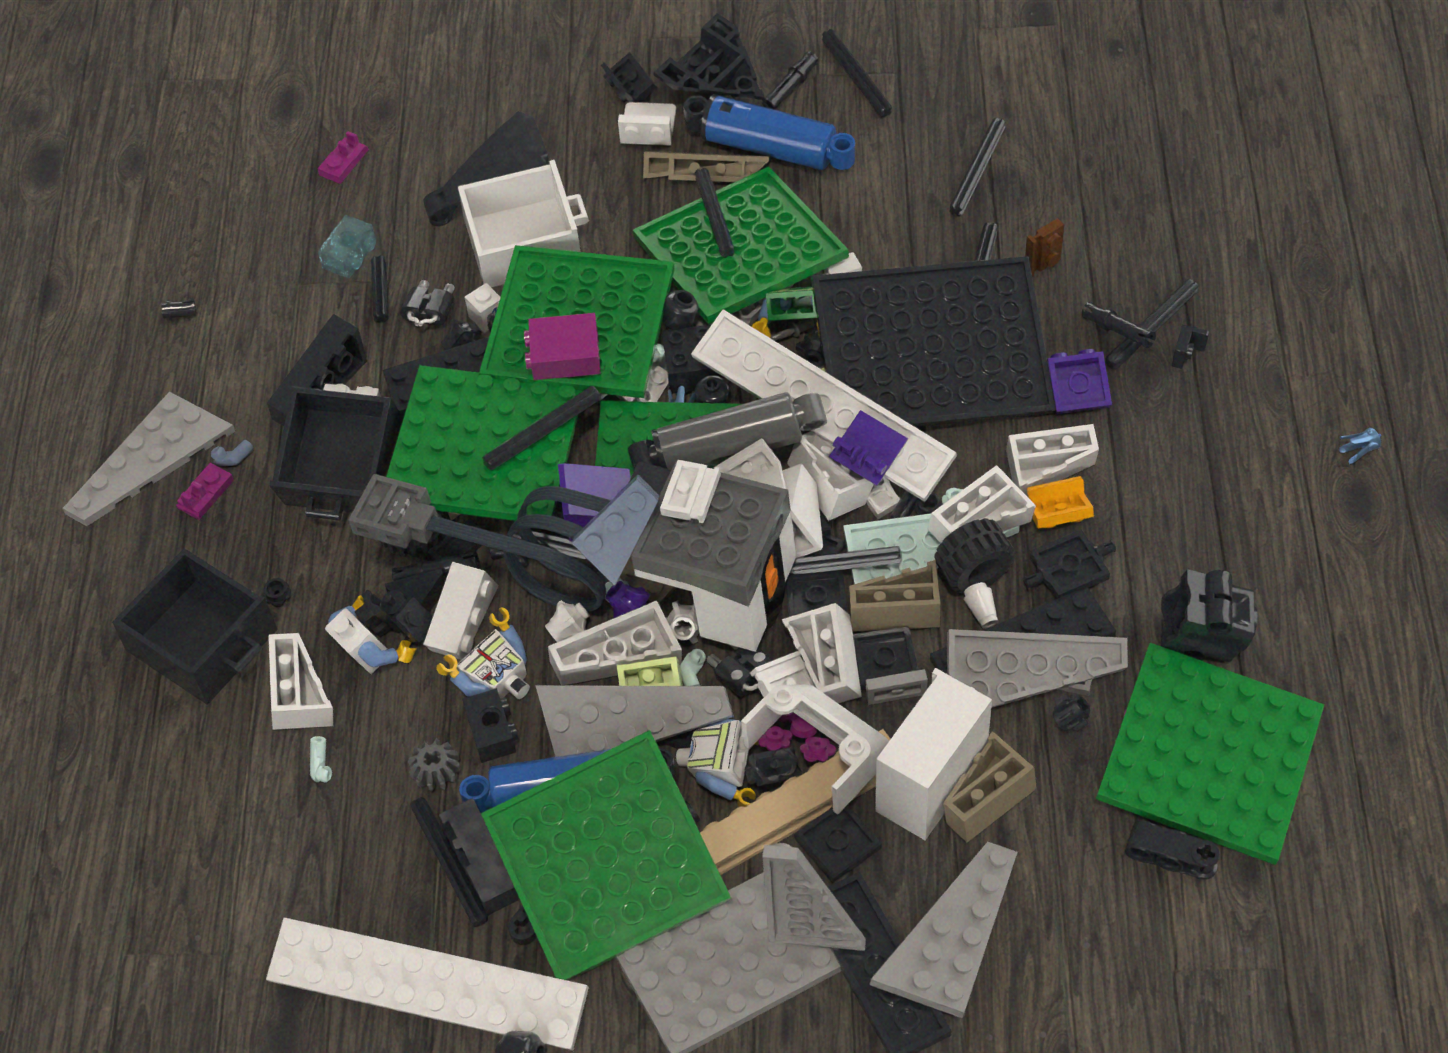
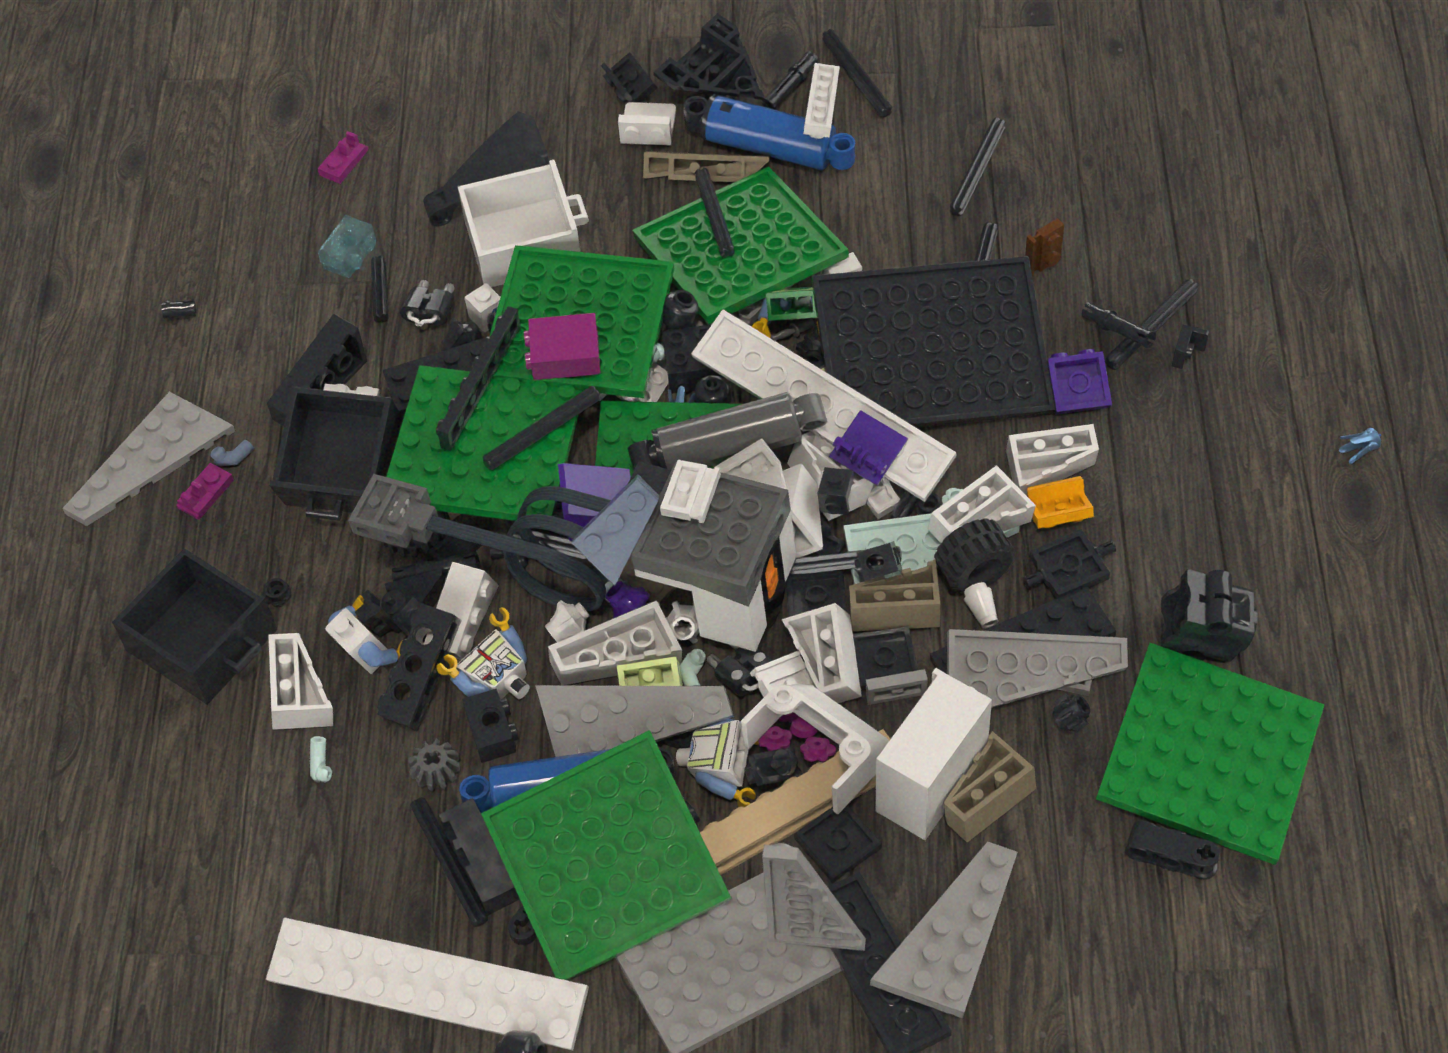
none -> black brick [377,603,462,731]
none -> black plate [436,306,521,451]
none -> white plate [803,63,840,138]
none -> black bracket [817,467,854,515]
none -> black brick [854,541,902,581]

